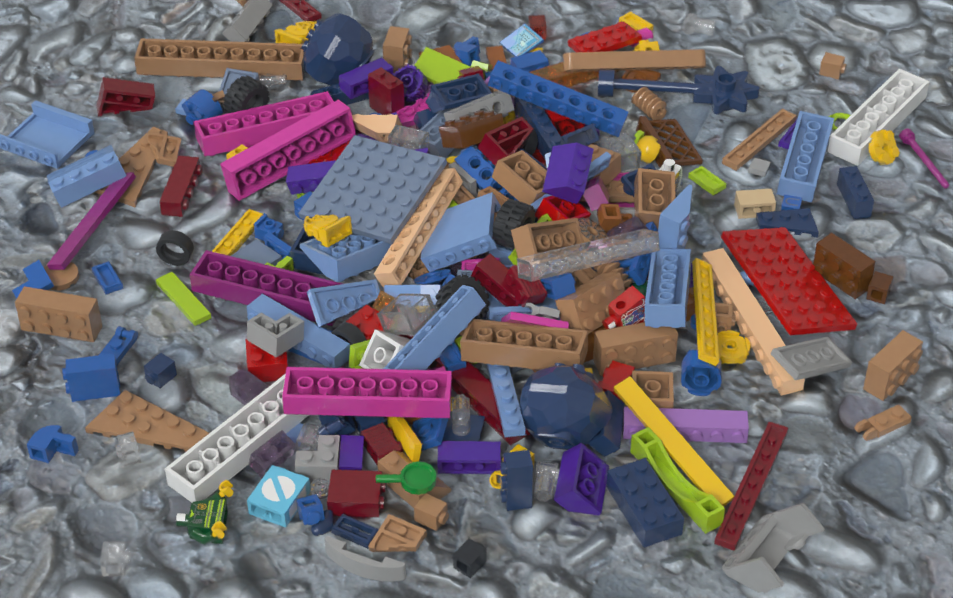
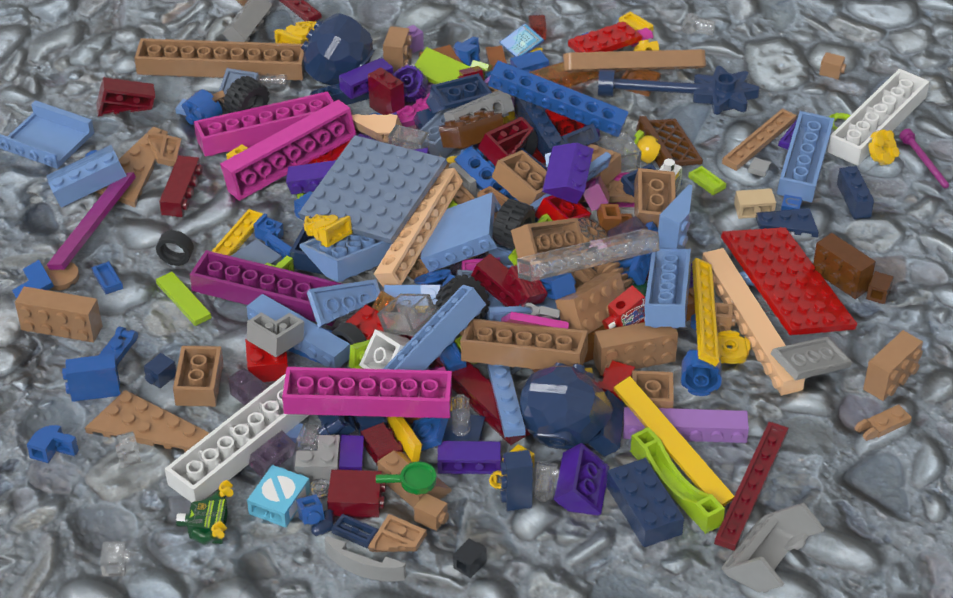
medium nougat piece [631,87,667,120] -> none
none -> medium nougat brick [173,346,223,407]
none -> medium lavender brick [407,25,424,53]

